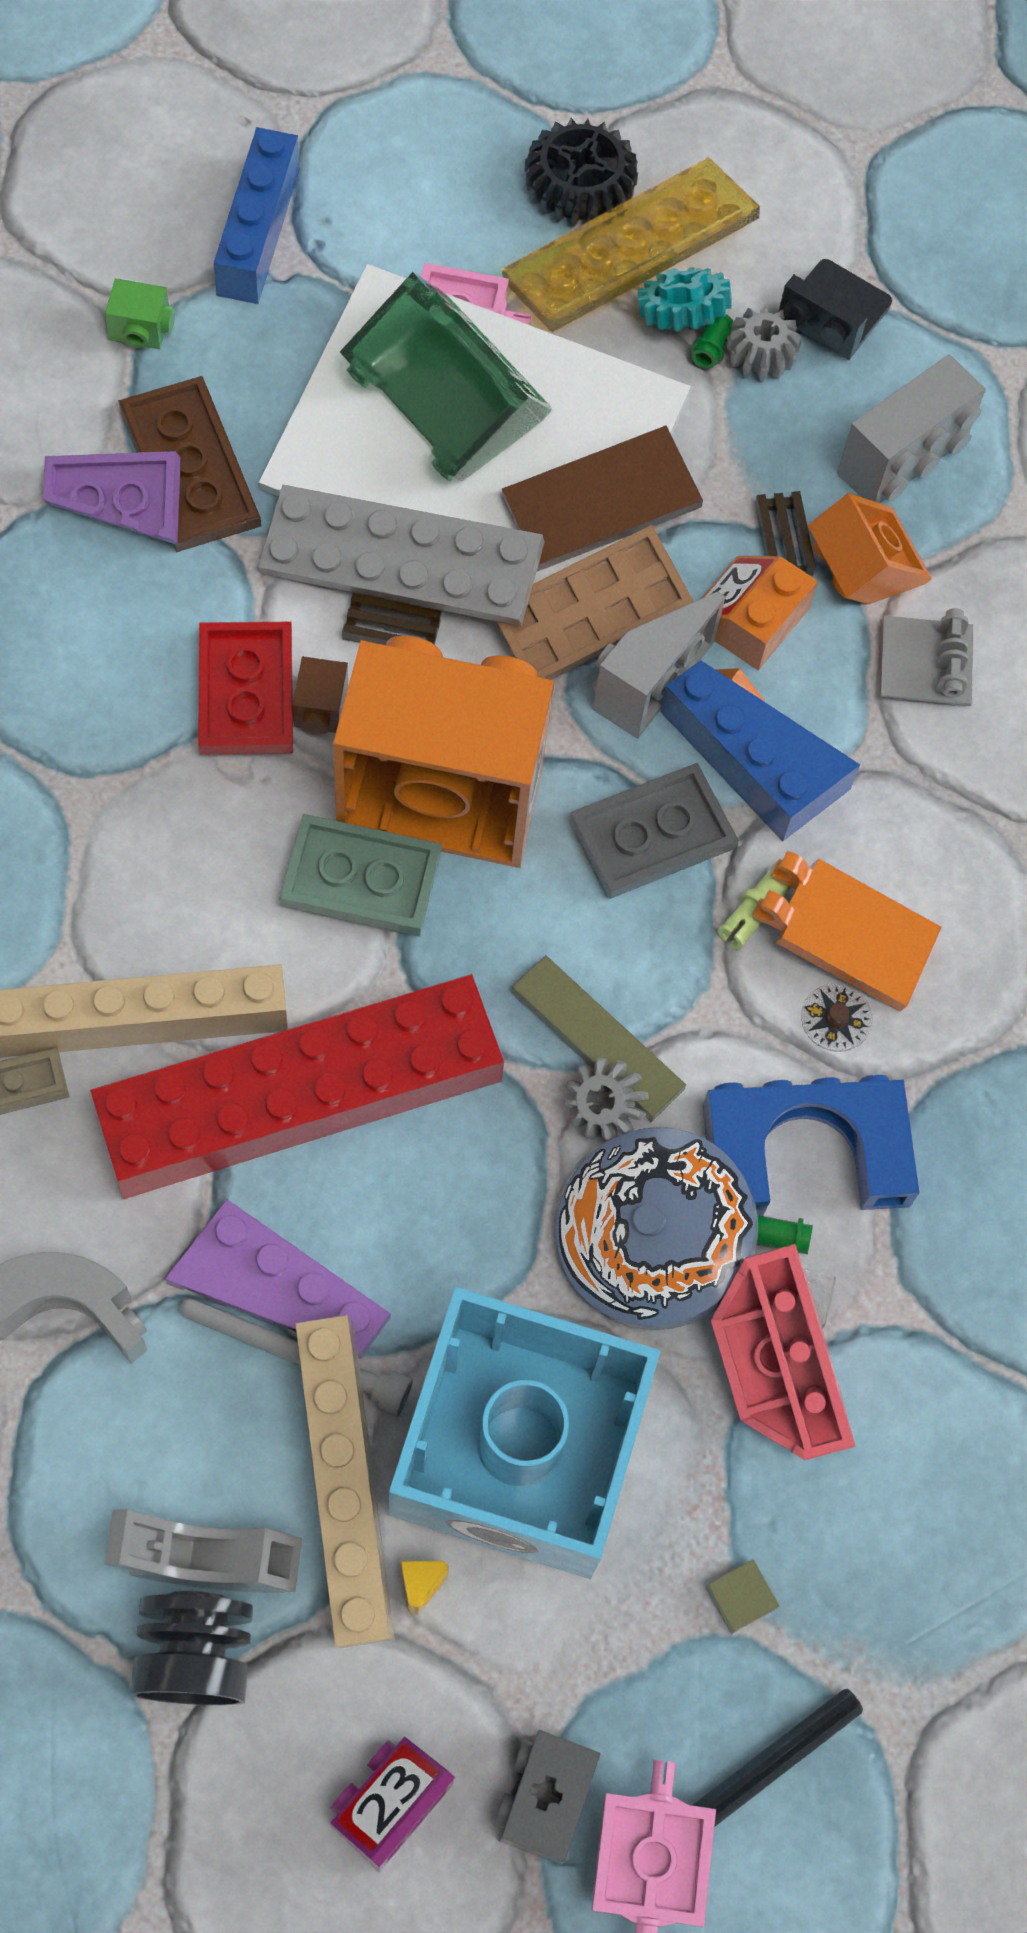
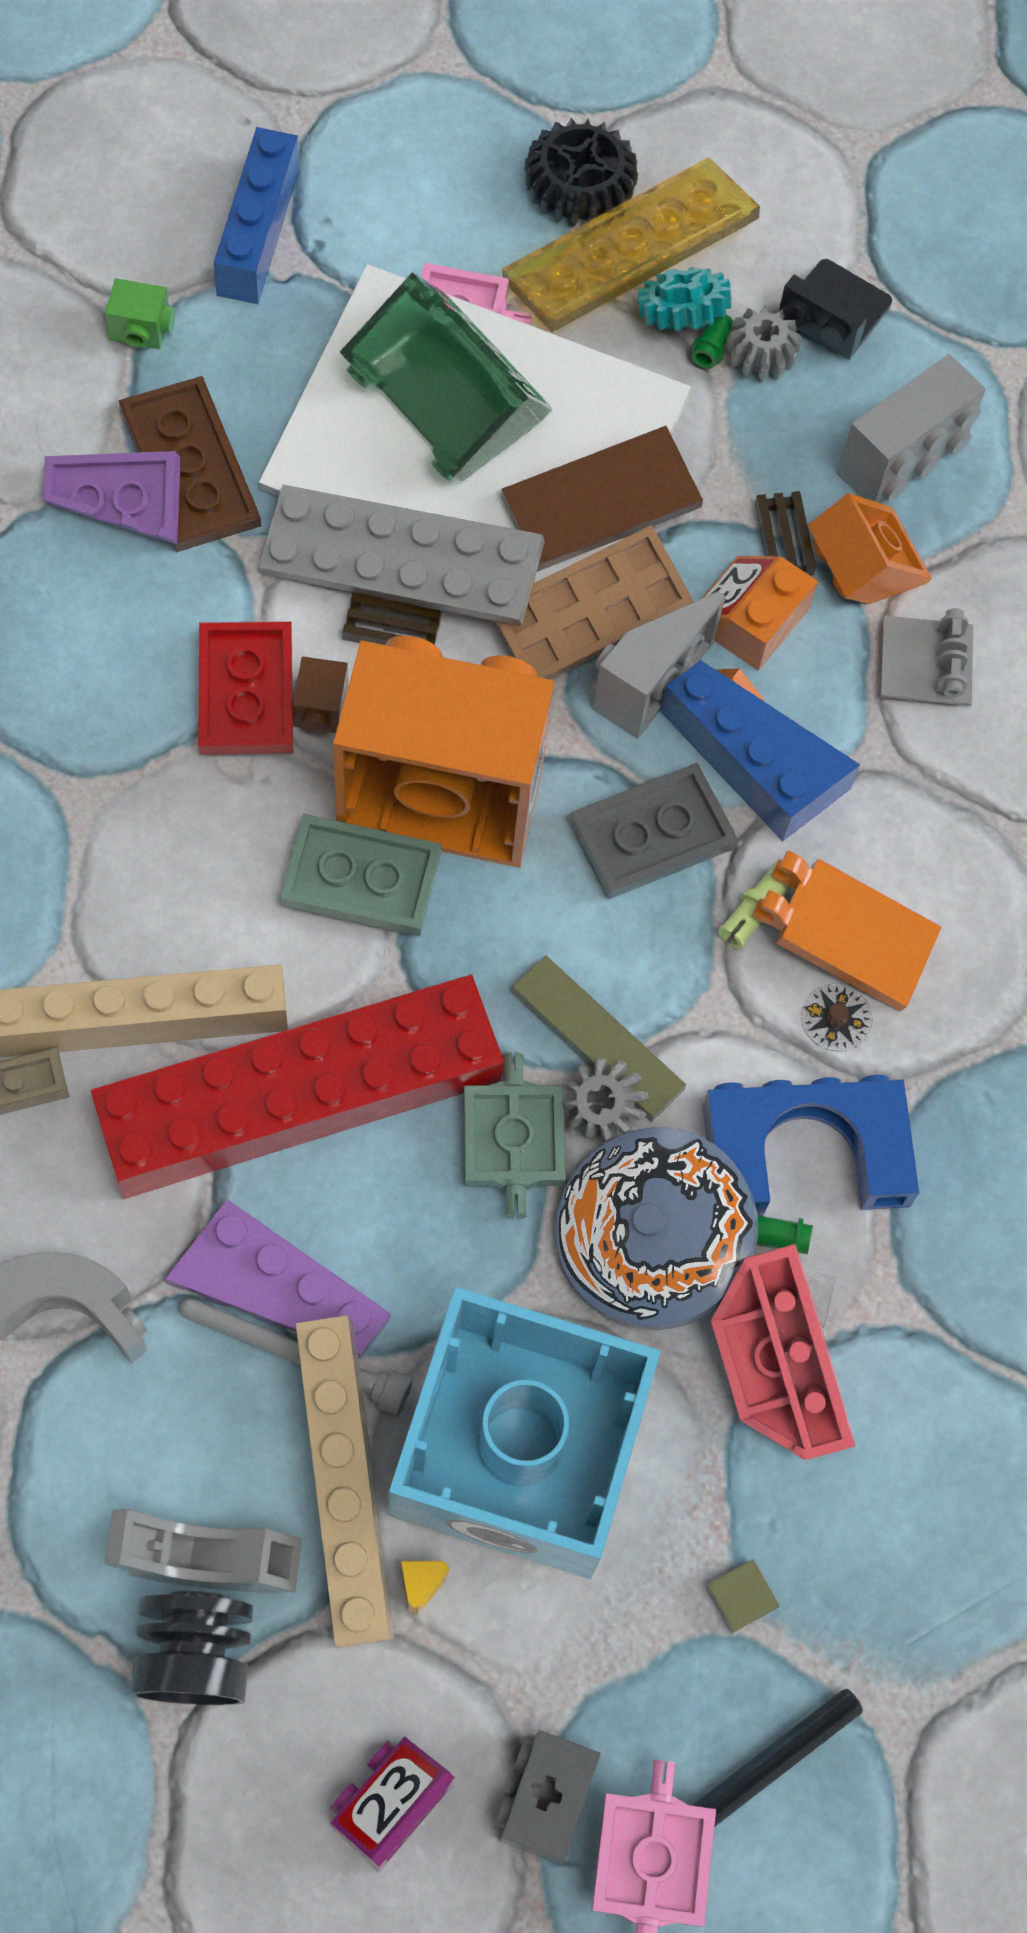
none -> sand green plate [464,1052,566,1219]

